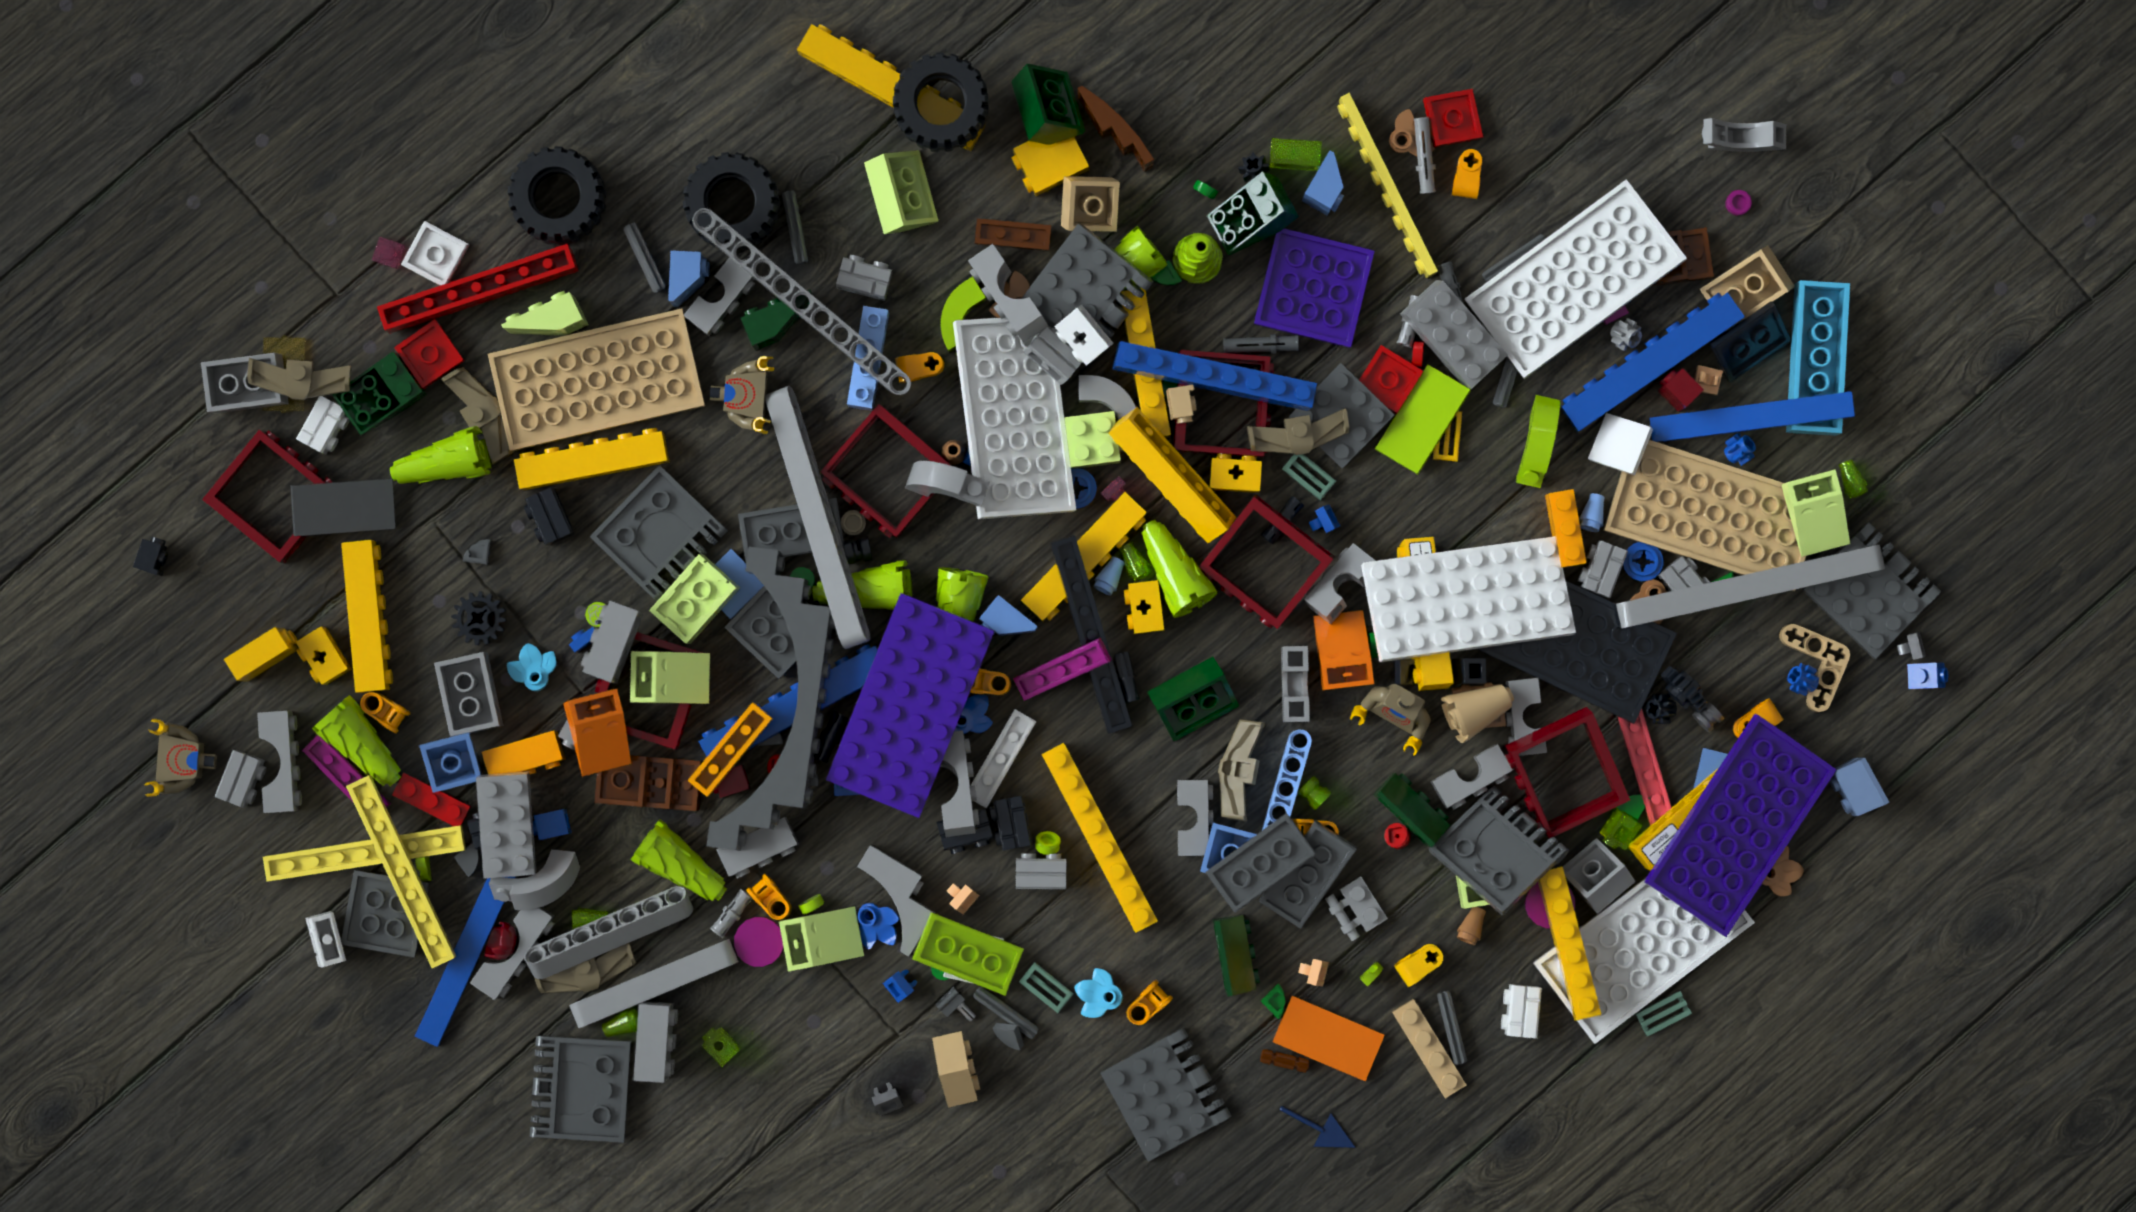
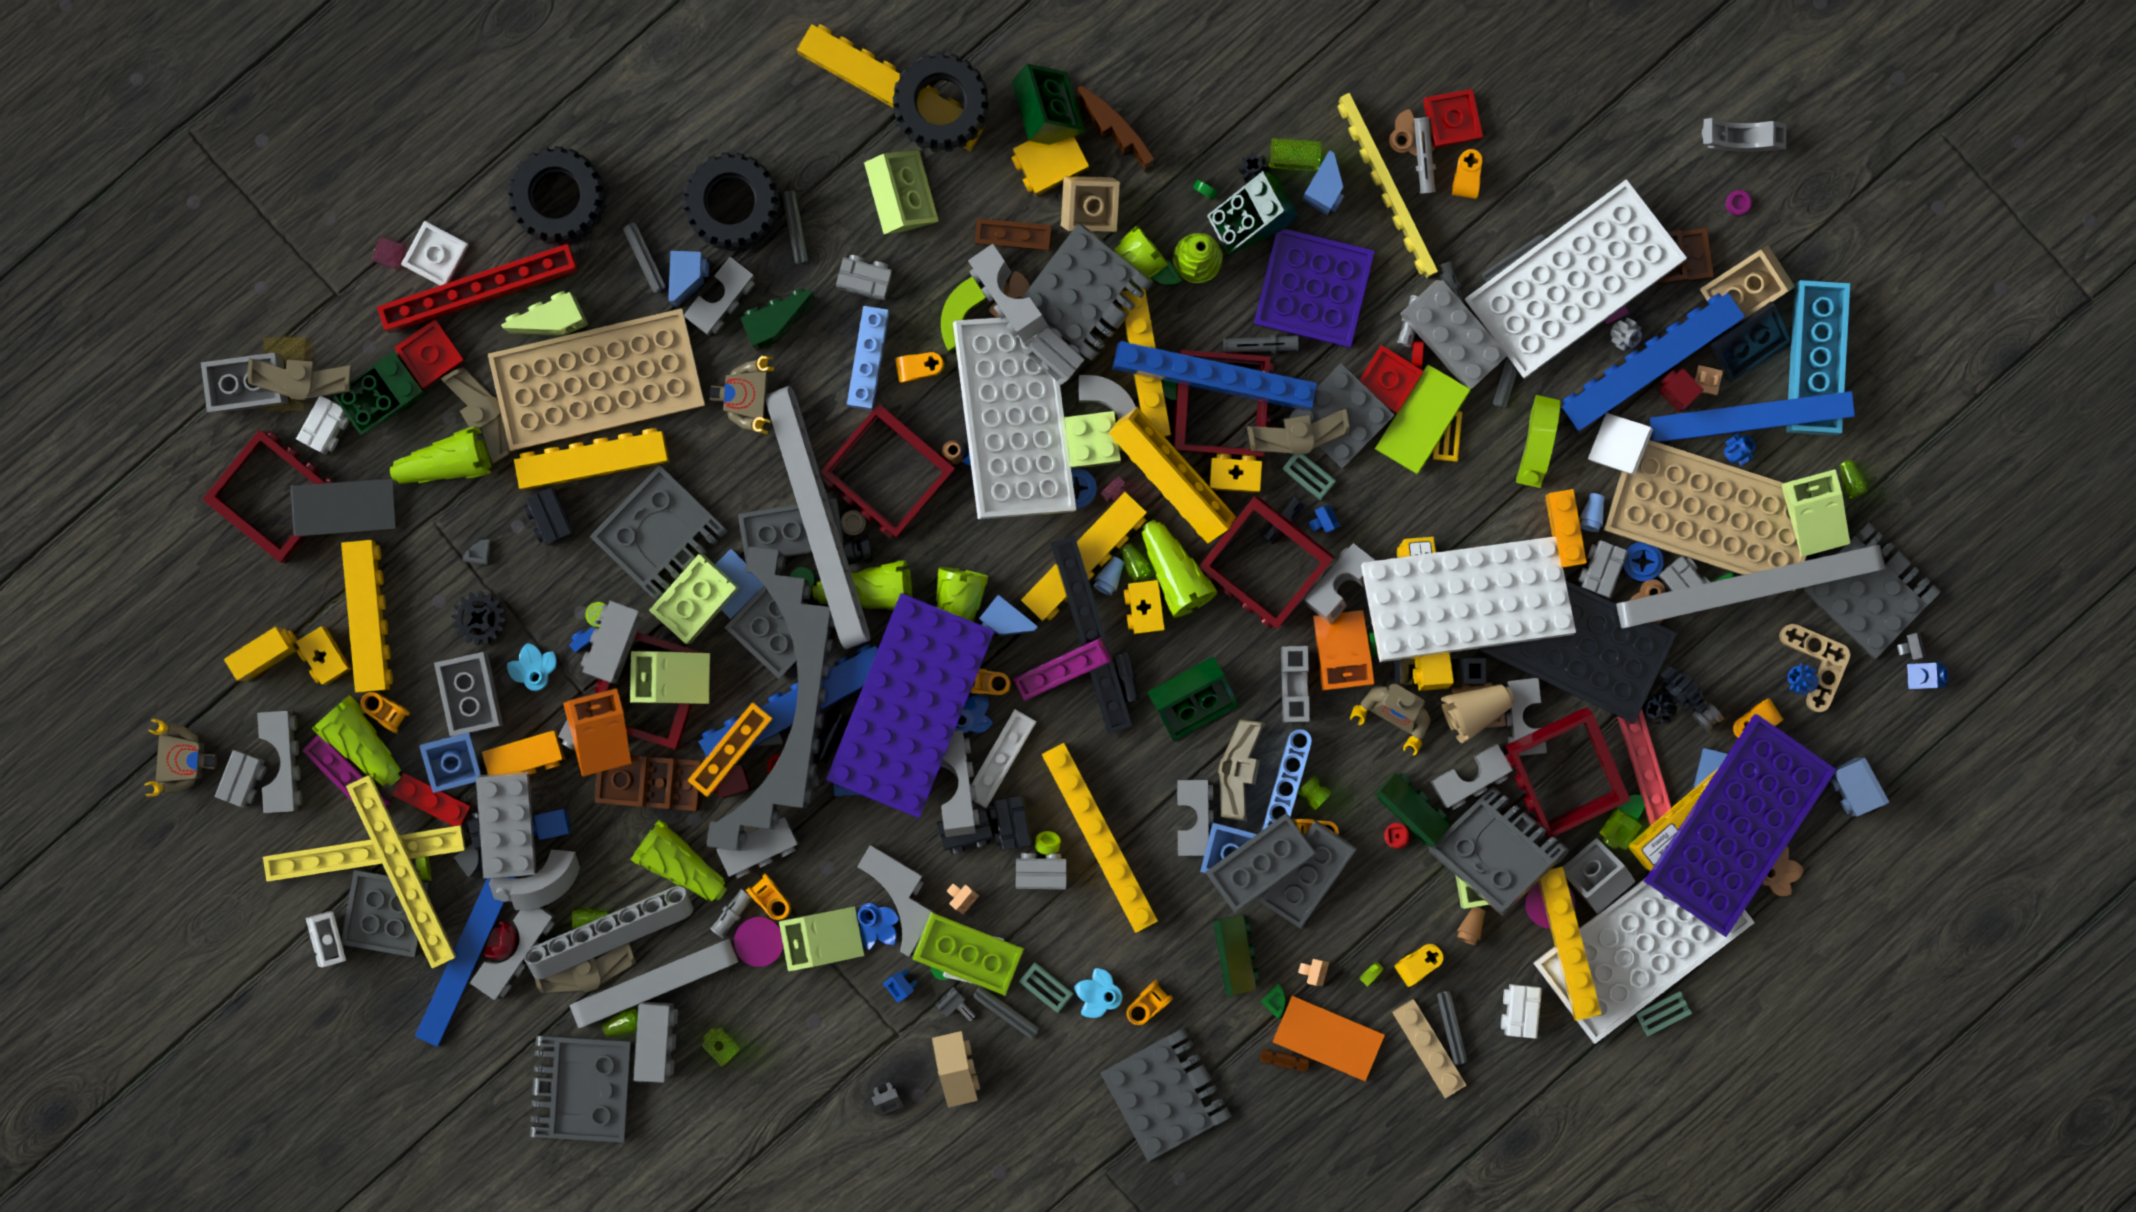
black brick [133,536,168,576] -> none
light grey beam [693,208,911,395] -> none
lime tile [798,894,824,914] -> none
light grey arch [905,461,990,507] -> none
dark grey tile [993,1023,1024,1050] -> none
white brick [1054,305,1113,365] -> none
tan brick [1166,385,1196,424] -> none
dark blue piece [1280,1106,1355,1148] -> none
light grey plate [1325,876,1388,941] -> none

